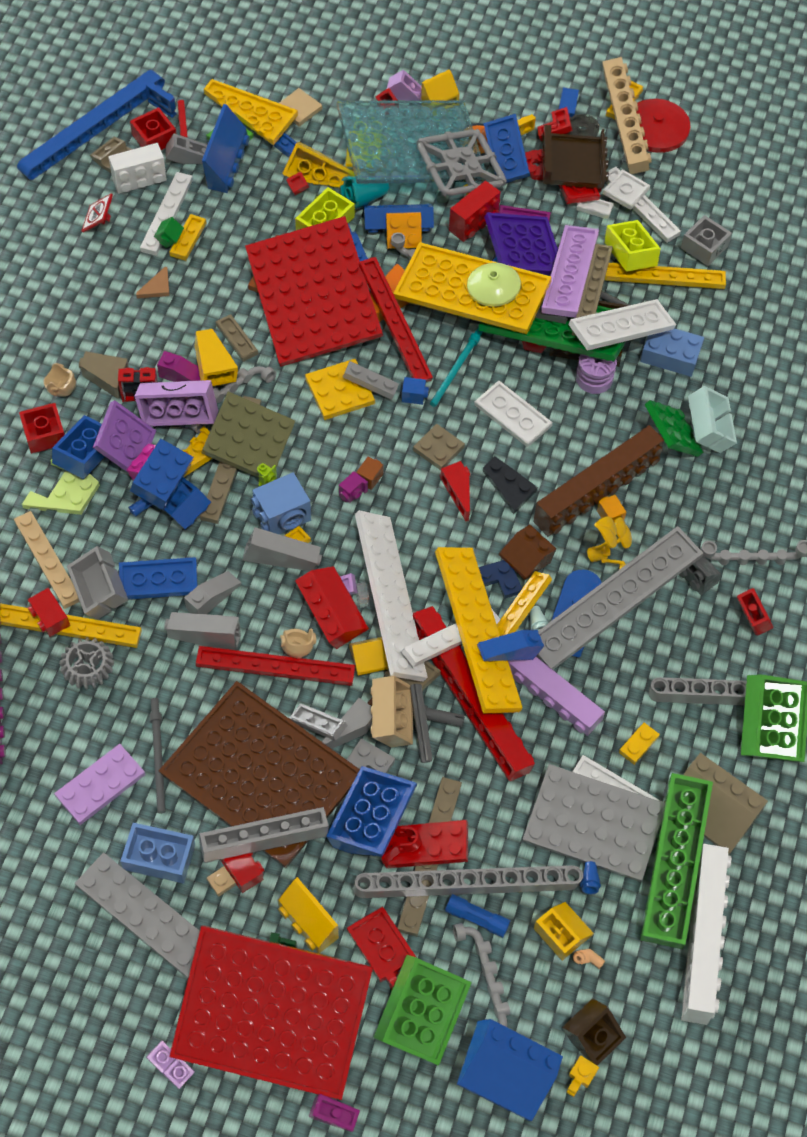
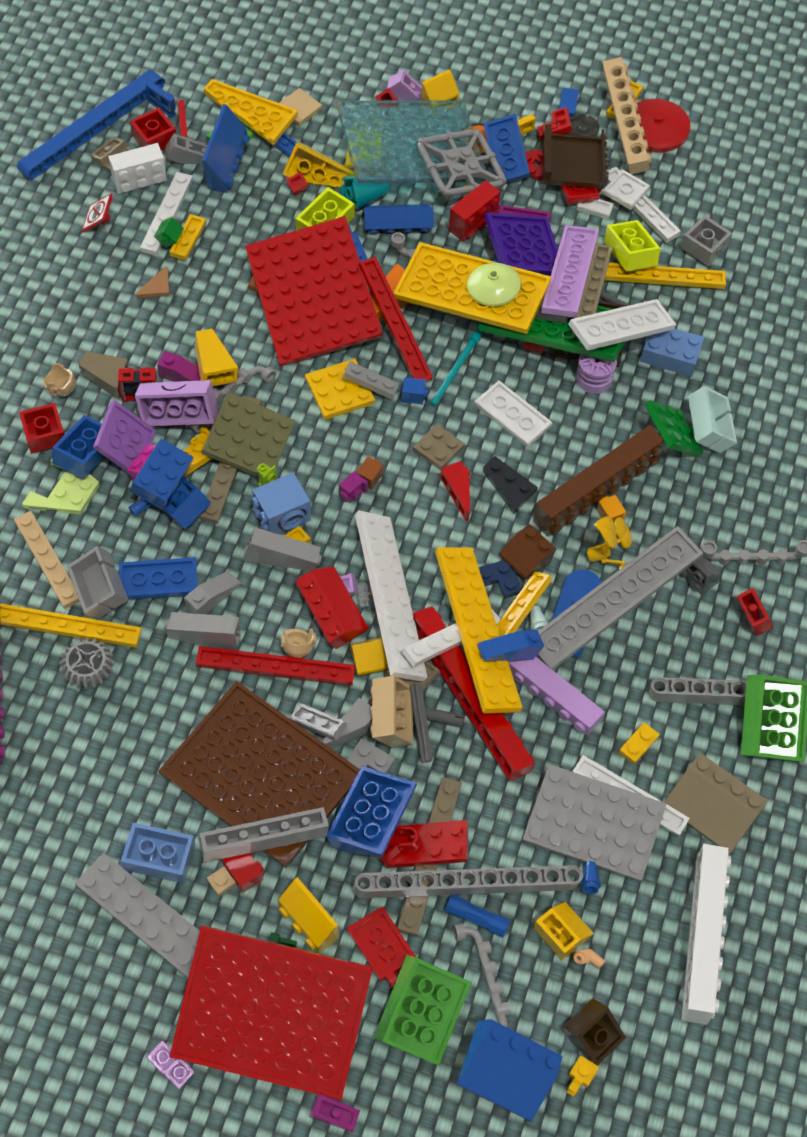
red brick [28,588,70,637] -> none
lavender plate [54,744,146,825] -> none
dark grey bar [149,698,166,814] -> none
dark tan tile [216,314,258,362] -> none
light orange plate [386,212,422,249] -> none
bright green brick [640,773,713,949] -> none

